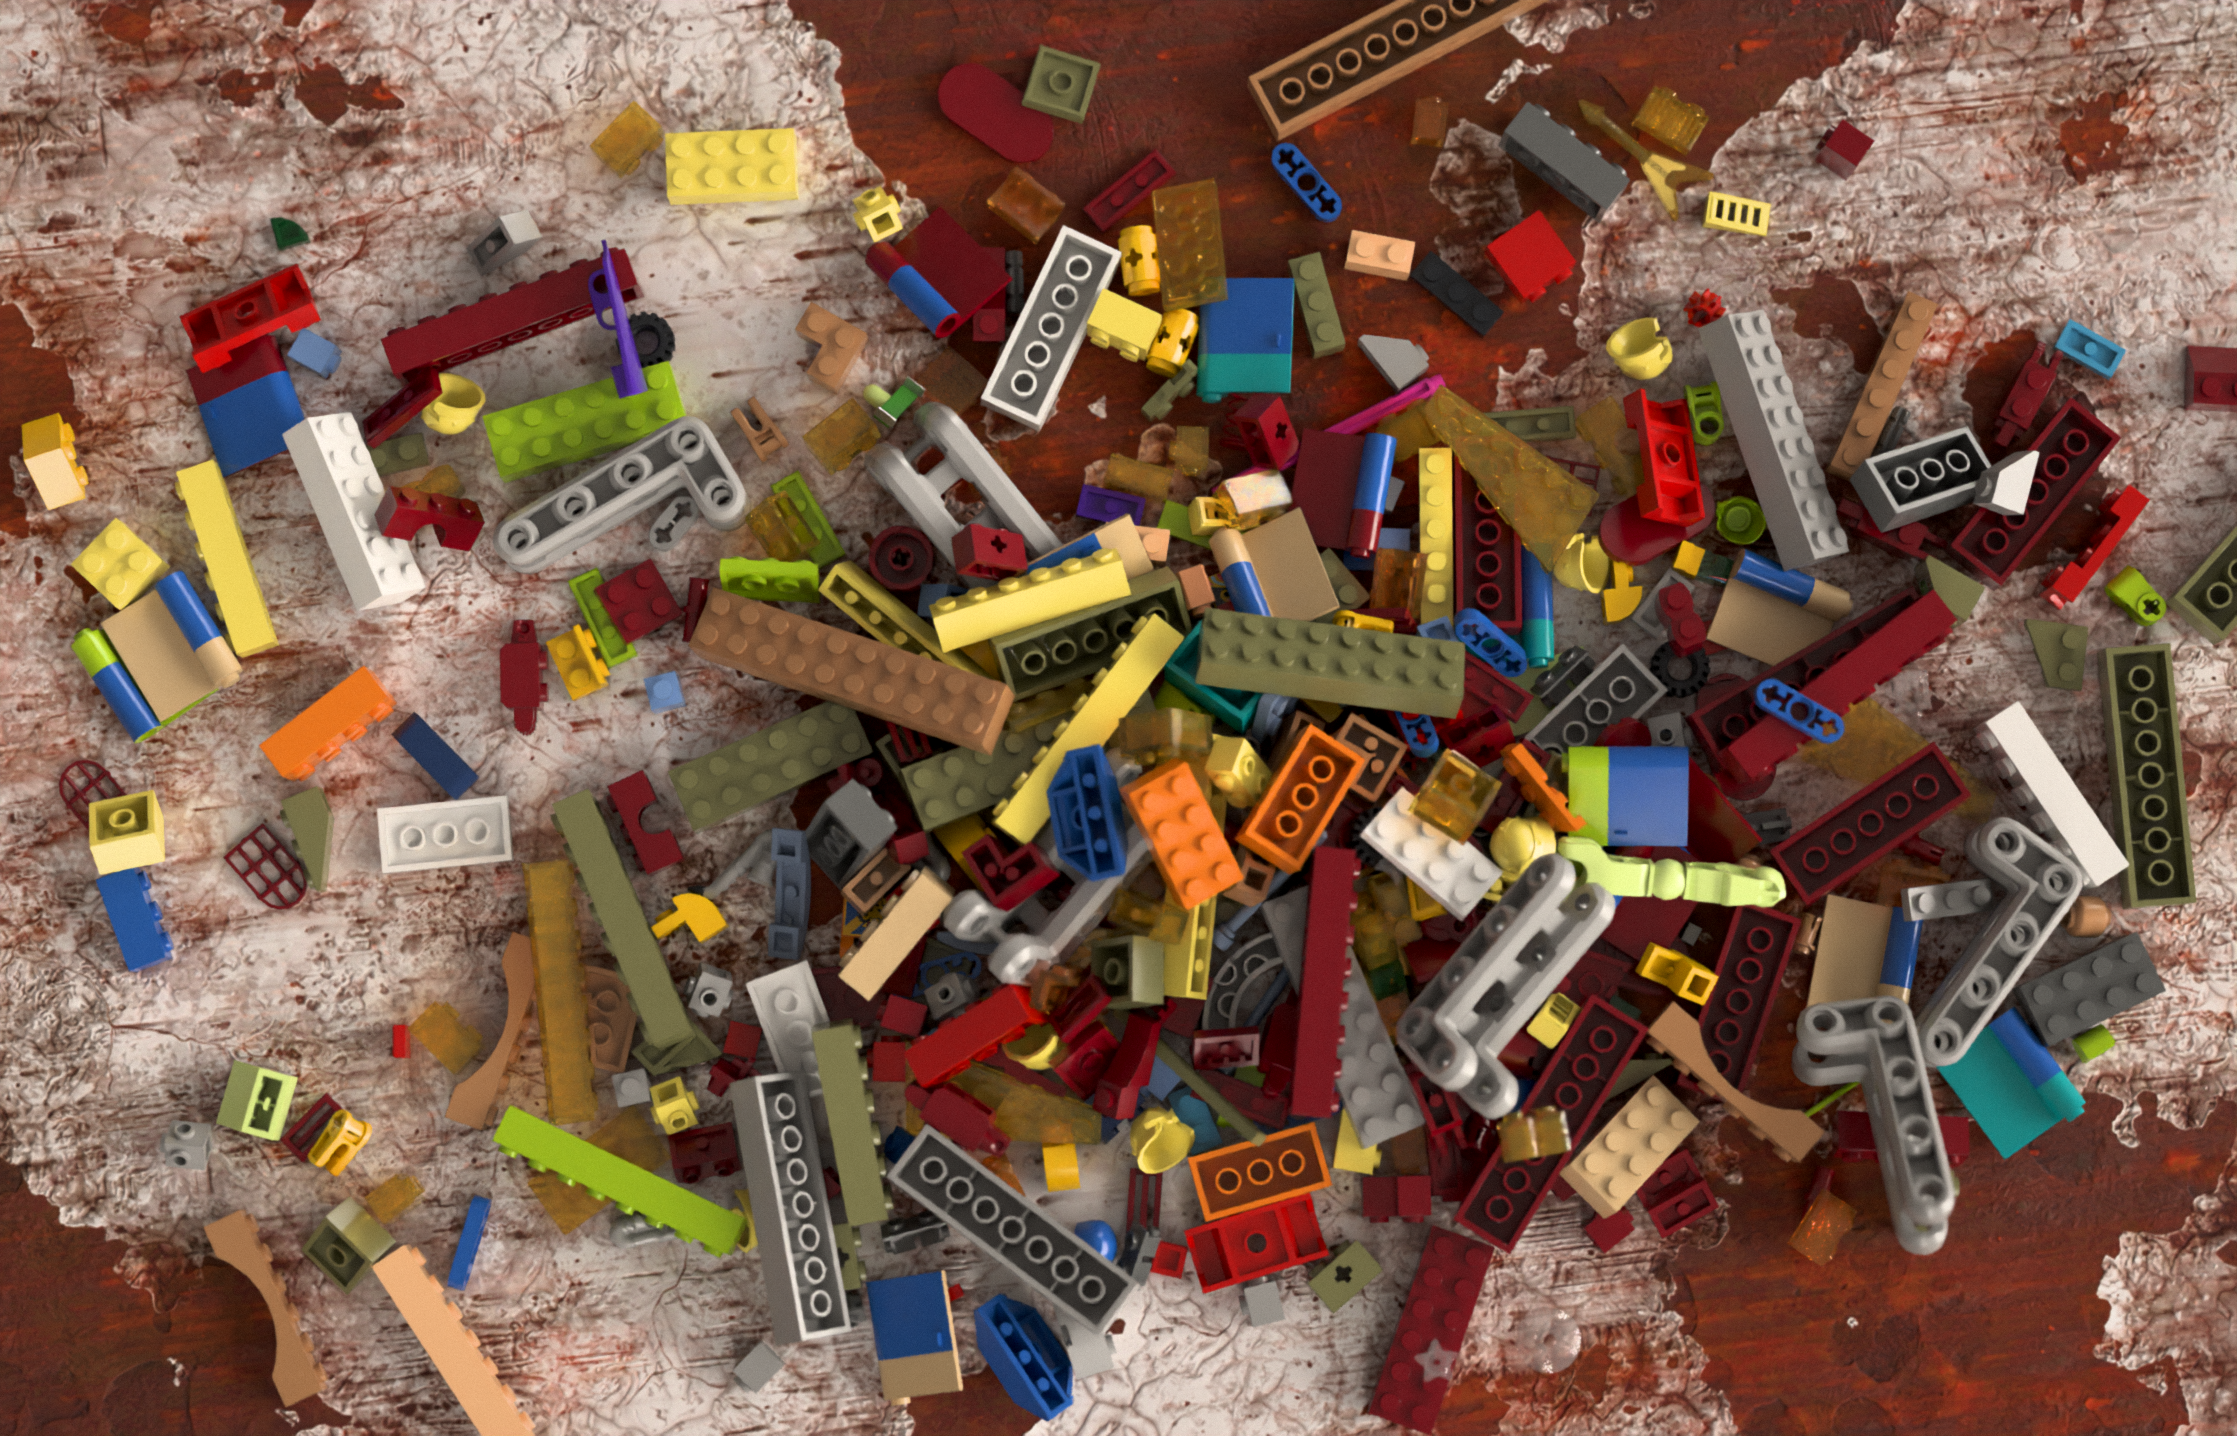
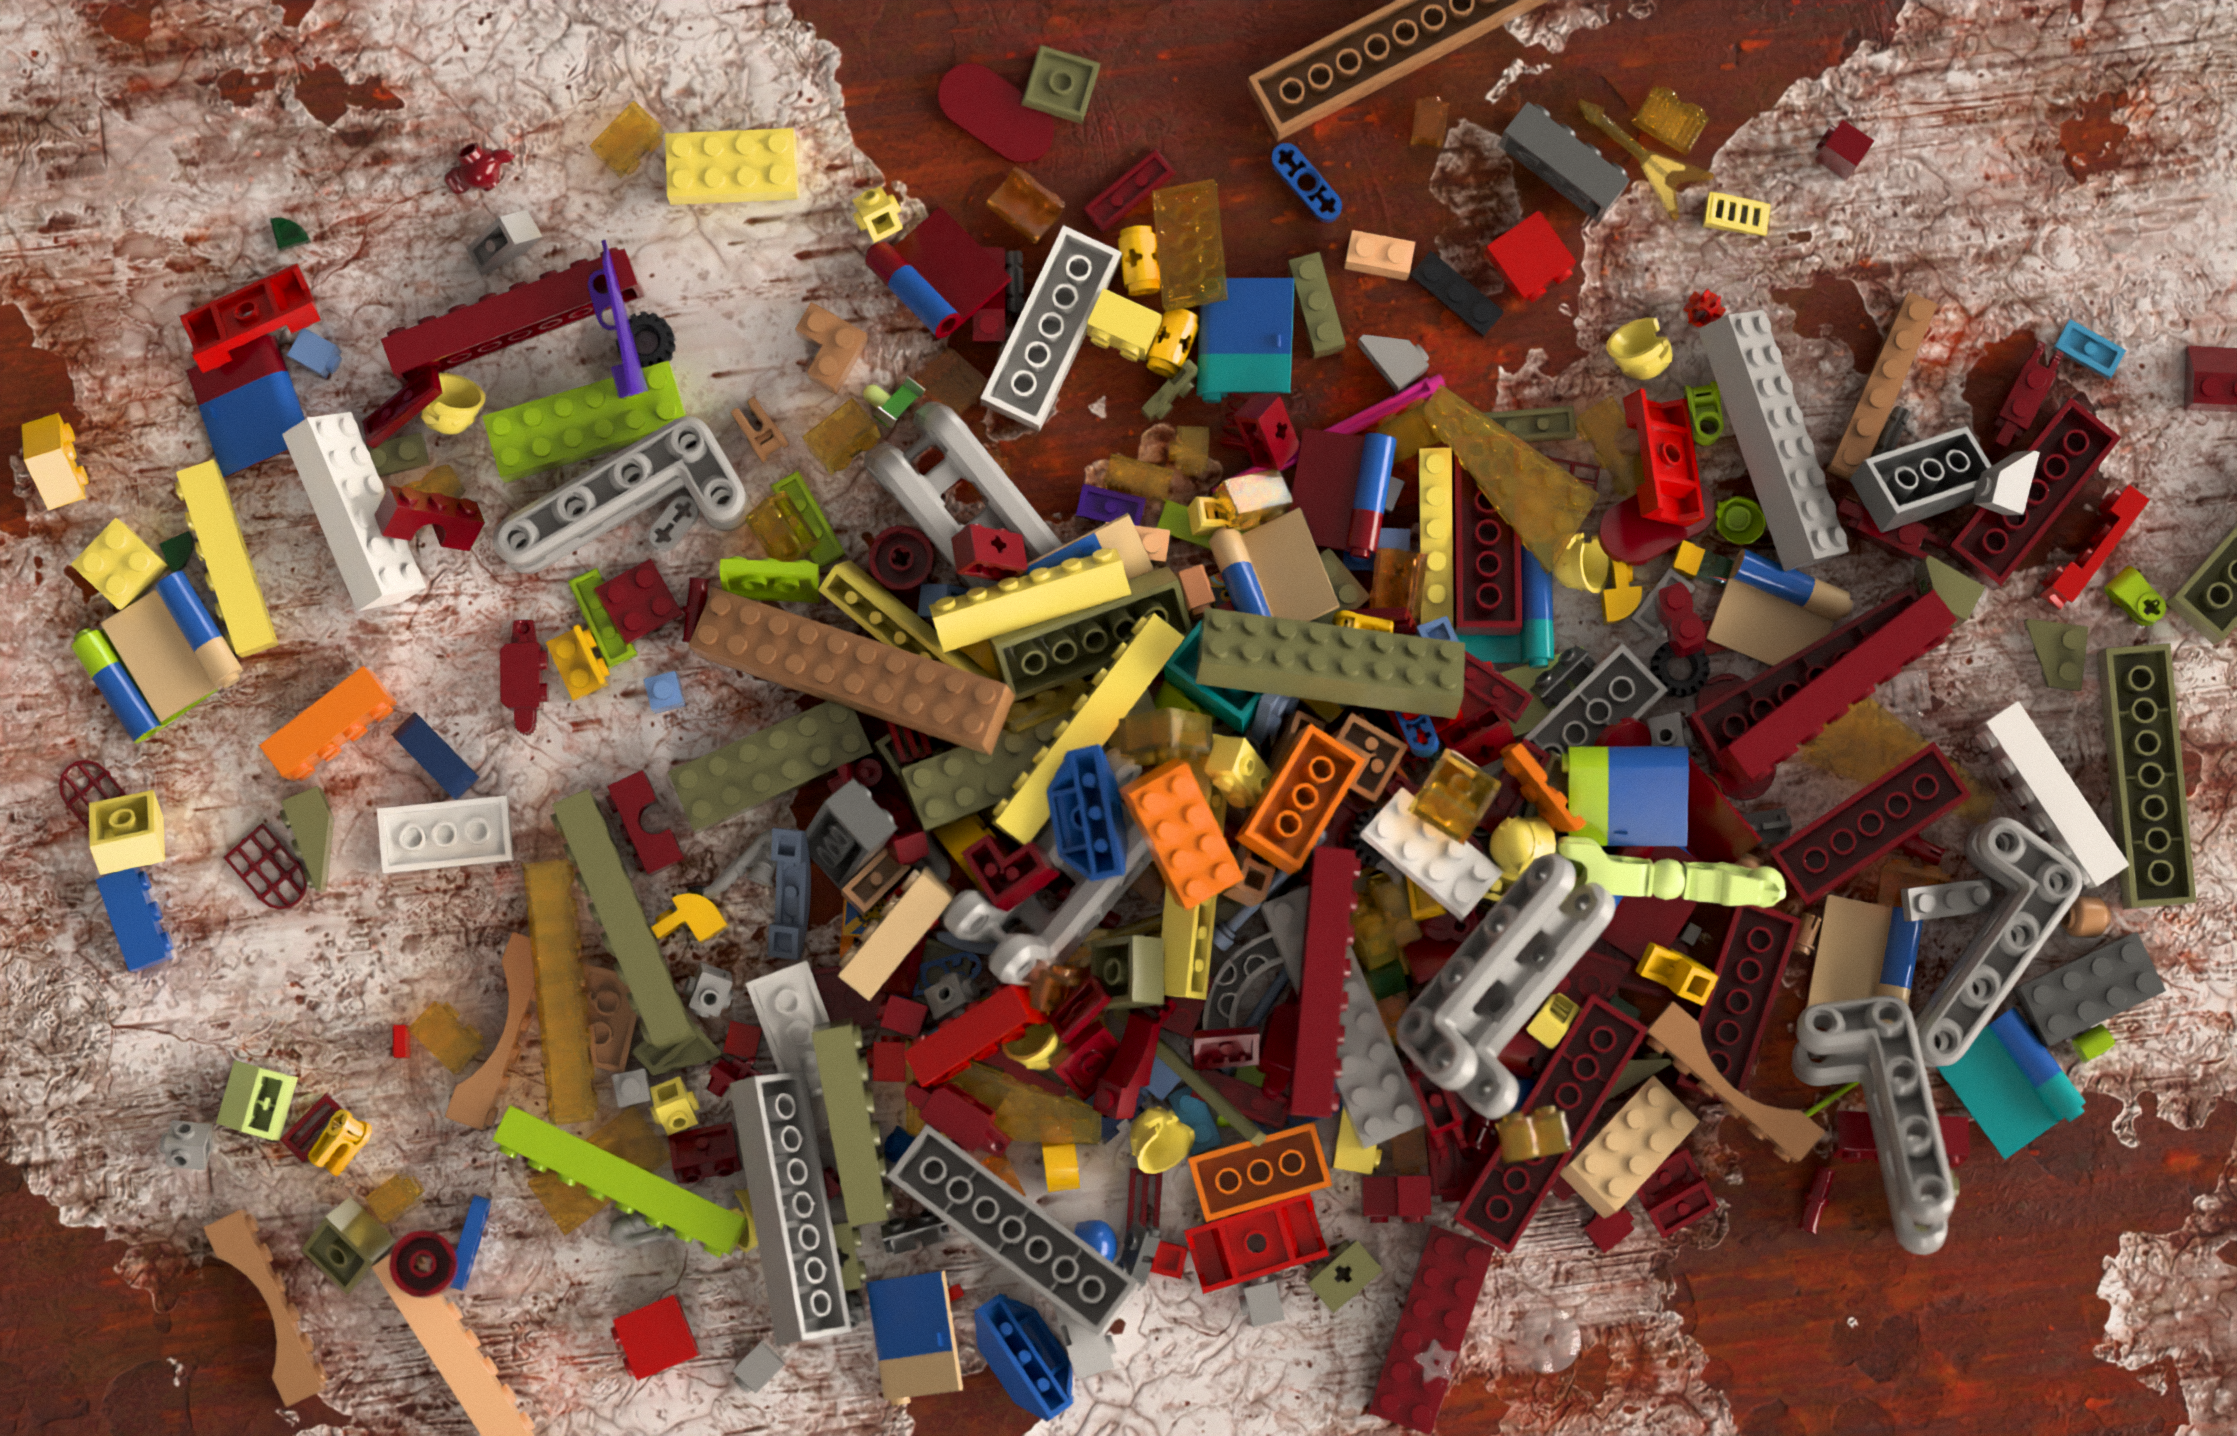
clear yellow brick [1107,888,1190,945] -> none
blue beam [1454,608,1527,677] -> none
blue beam [1754,679,1844,744] -> none
clear orange bracket [1787,1189,1858,1267] -> none
none -> dark green tile [159,531,194,573]
none -> dark red brick [389,1230,458,1298]
none -> dark red piece [444,142,515,195]
none -> red brick [610,1293,701,1381]

